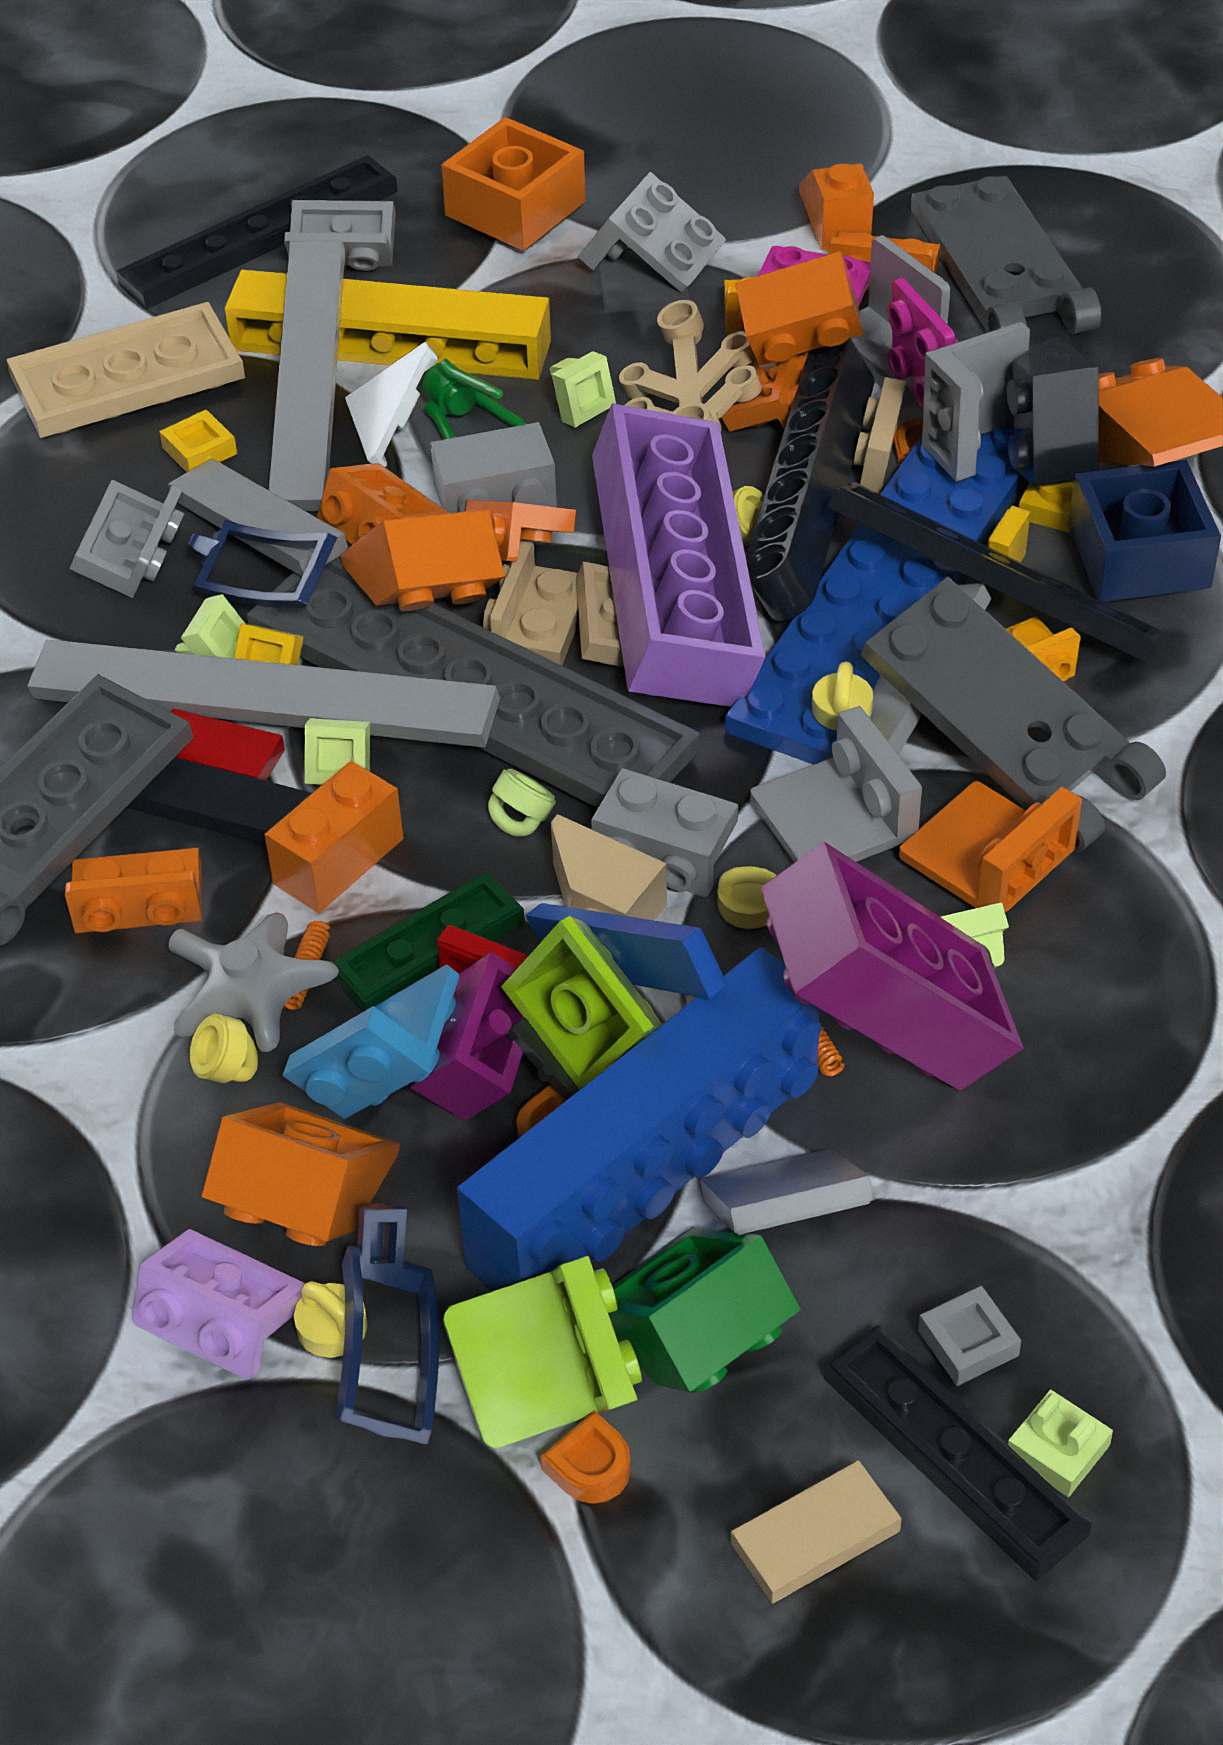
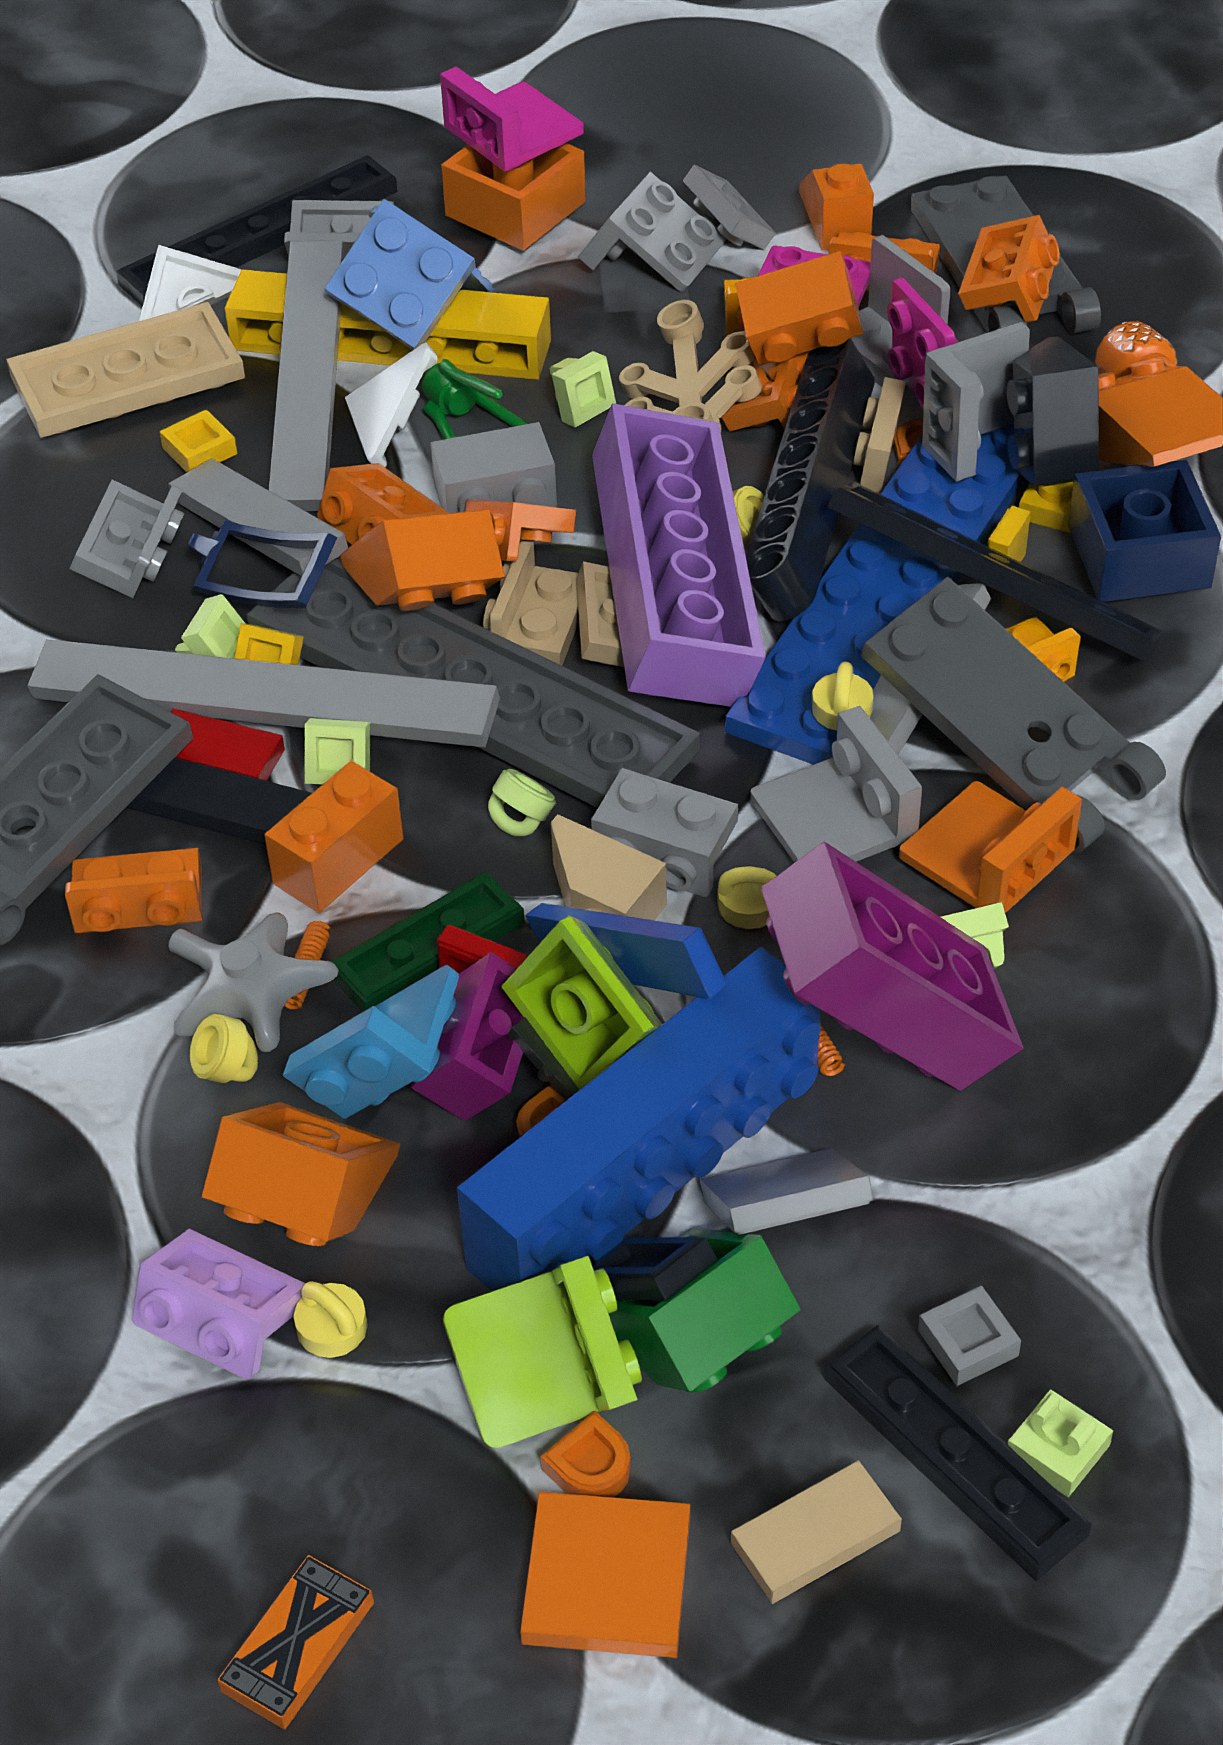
dark blue sword [335,1203,440,1444] -> none
none -> white tile [139,245,241,321]
none -> tile [217,1555,374,1730]
none -> medium blue piece [324,199,496,351]
none -> dark pink bracket [440,66,584,172]
none -> orange tile [520,1492,691,1658]
none -> black tile [592,1237,718,1301]
none -> light grey plate [683,164,776,250]
none -> orange bracket [958,215,1060,323]
none -> orange head [1095,321,1177,379]

